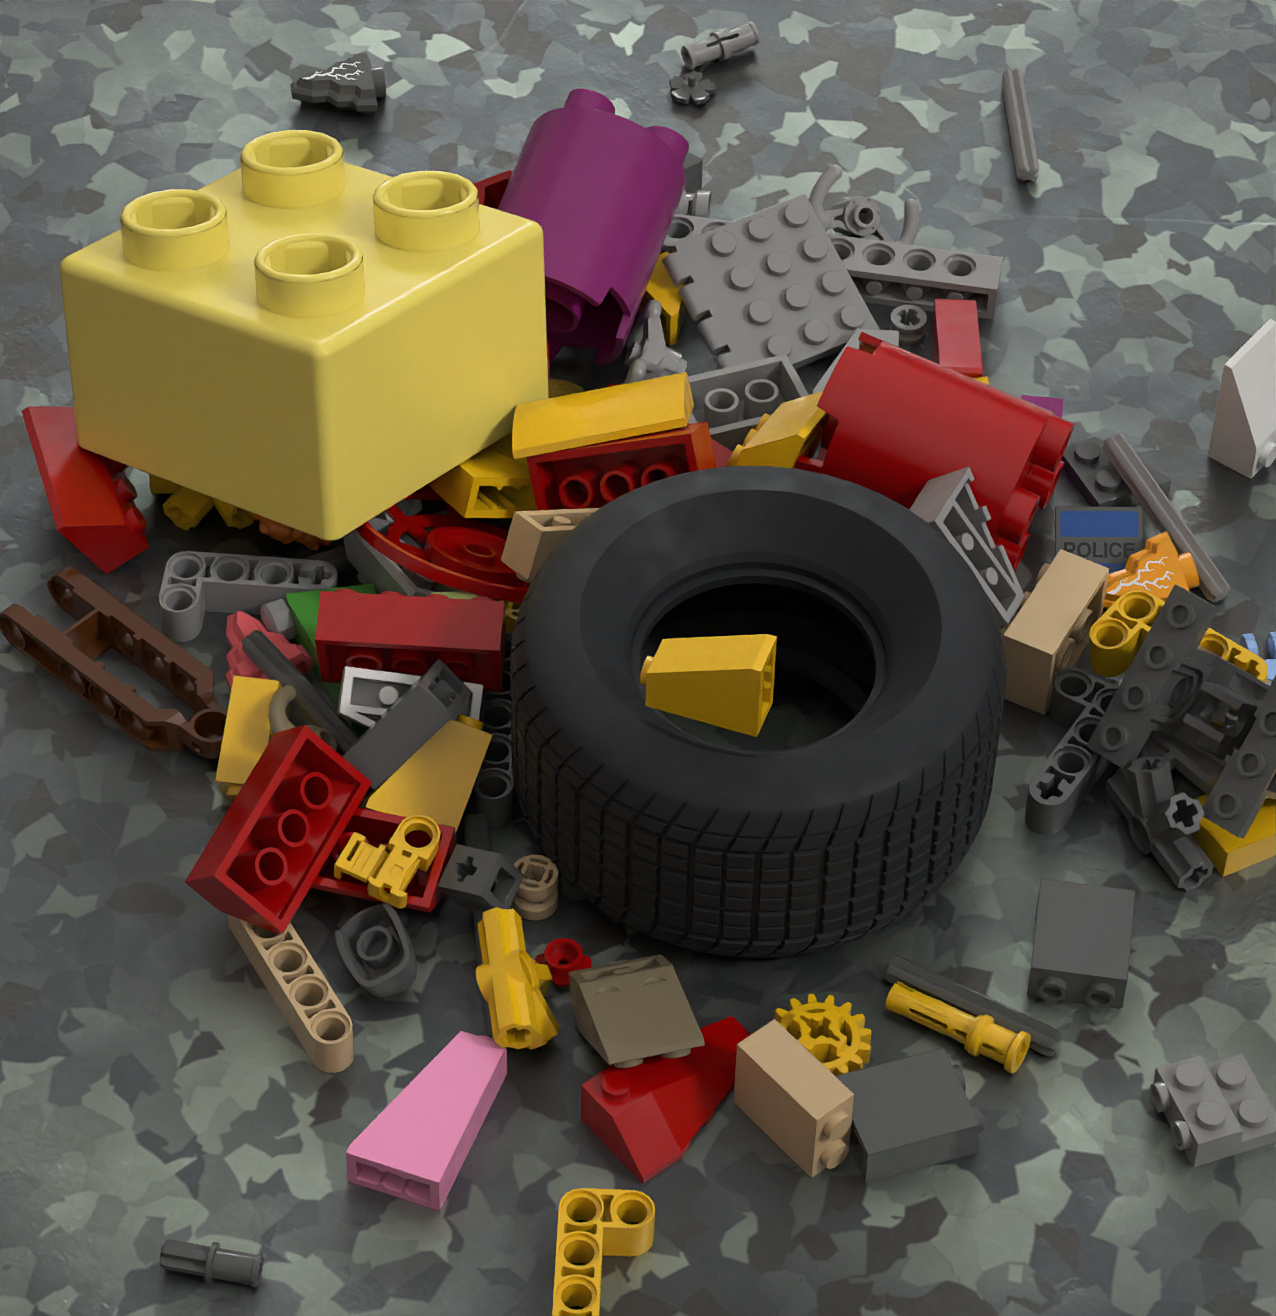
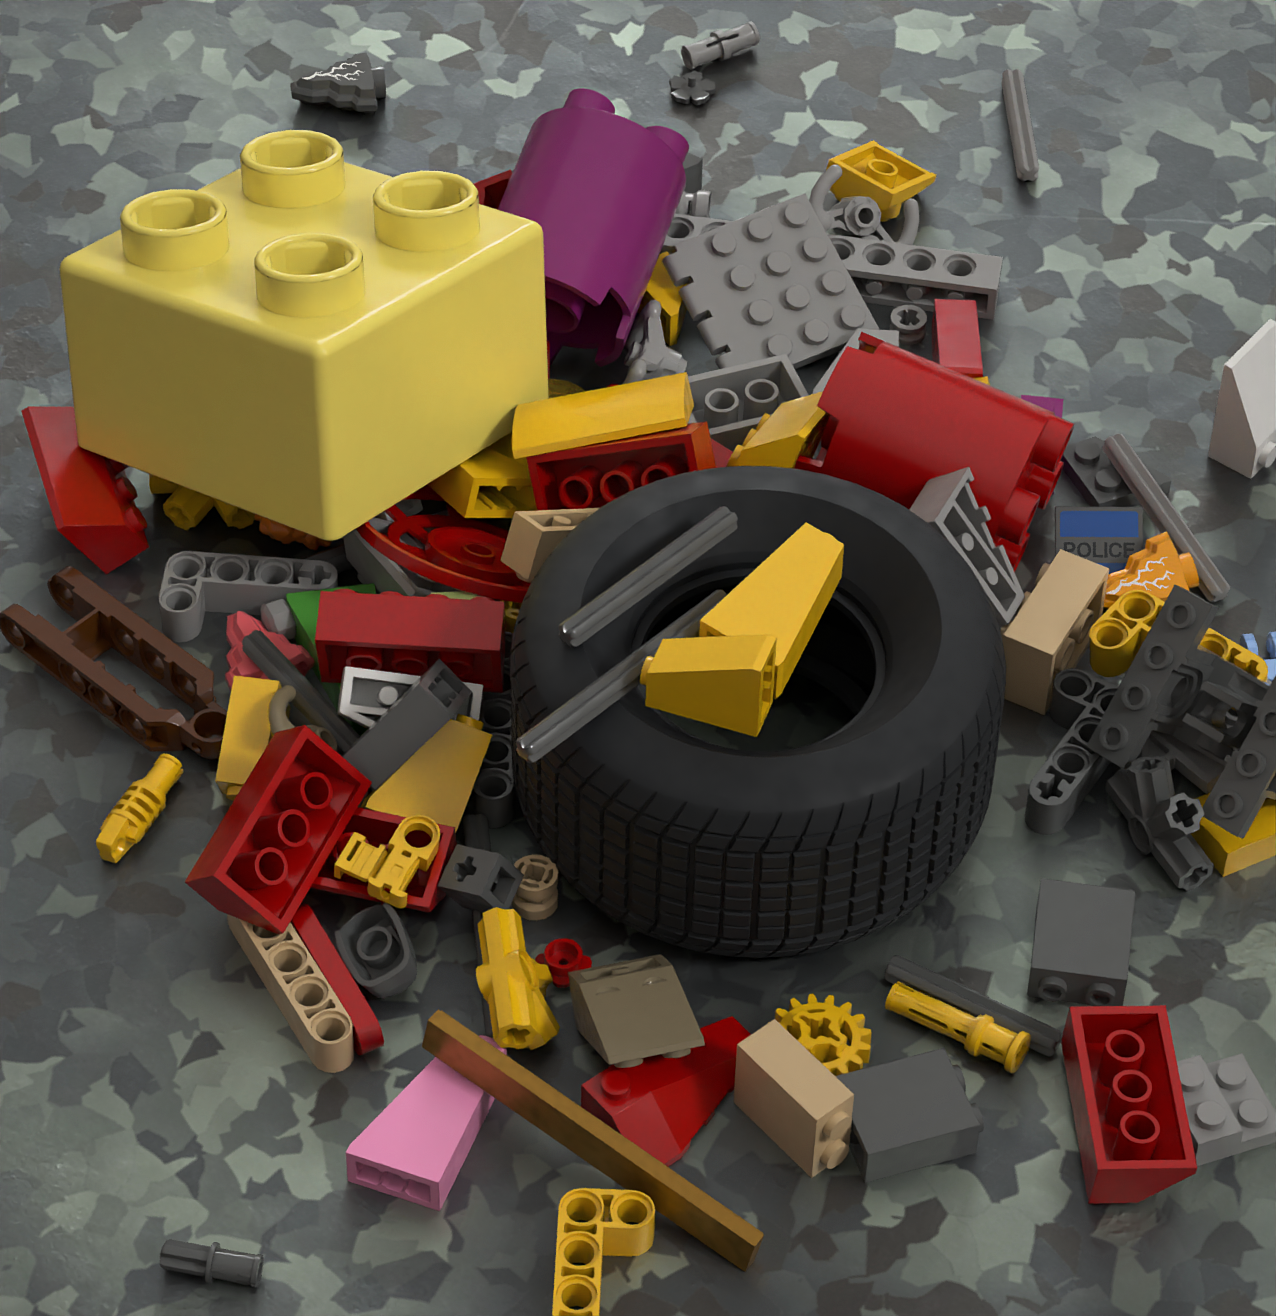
none -> yellow hinge [96,753,184,864]
none -> red beam [290,904,384,1055]
none -> pearl gold tile [422,1009,764,1272]
none -> dark grey axle [516,590,727,763]
none -> dark grey axle [558,506,738,648]
none -> yellow slope [699,523,844,699]
none -> yellow slope [826,141,936,222]
none -> red slope [1061,1005,1197,1204]

